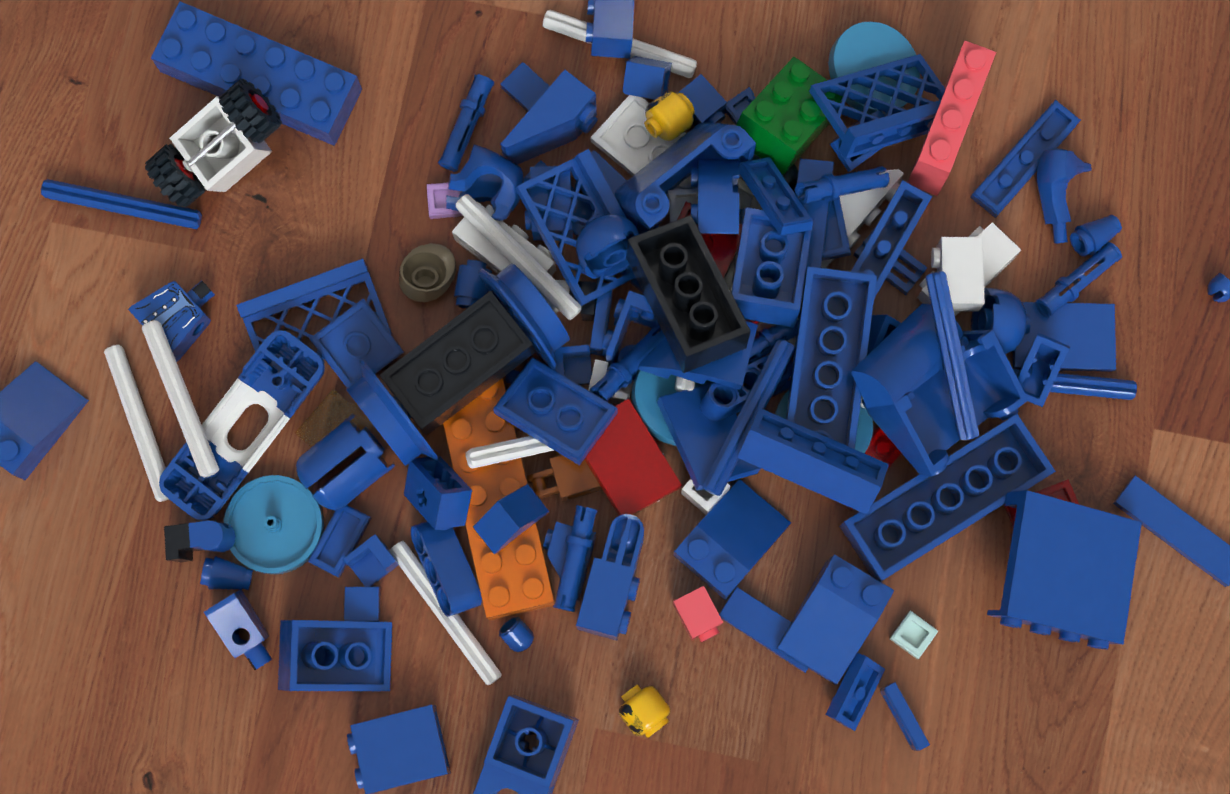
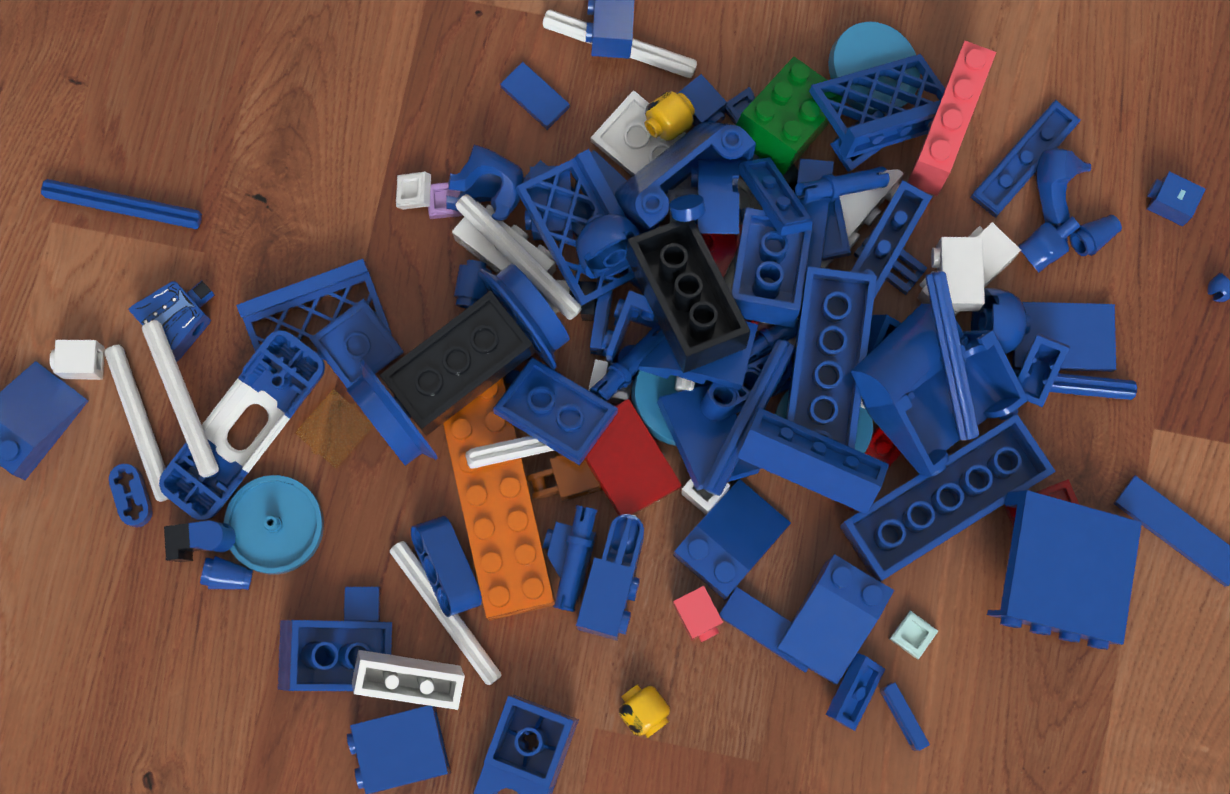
brick [145,79,282,208] -> none
blue brick [151,1,362,146] -> none
torso [204,590,272,671] -> none
blue cylinder [296,413,396,511] -> none
blue tile [308,505,372,578] -> none
blue panel [343,534,399,587] -> none
dark tan hat [399,243,456,302] -> none
blue brick [403,456,472,530] -> none
blue pin [438,74,494,172] -> none
blue slope [473,484,549,555] -> none
blue piece [499,617,534,652] -> none
blue slope [500,69,598,165] -> none
blue panel [554,345,592,385] -> none
blue panel [623,56,672,100] -> none
blue pin [1035,242,1122,318] -> none
none -> white brick [50,340,105,380]
none -> blue beam [109,464,153,527]
none -> white brick [352,650,465,710]
none -> white tile [396,171,431,210]
none -> blue tile [669,194,706,222]
none -> blue piece [1018,216,1081,273]
none -> blue brick [1147,171,1206,227]

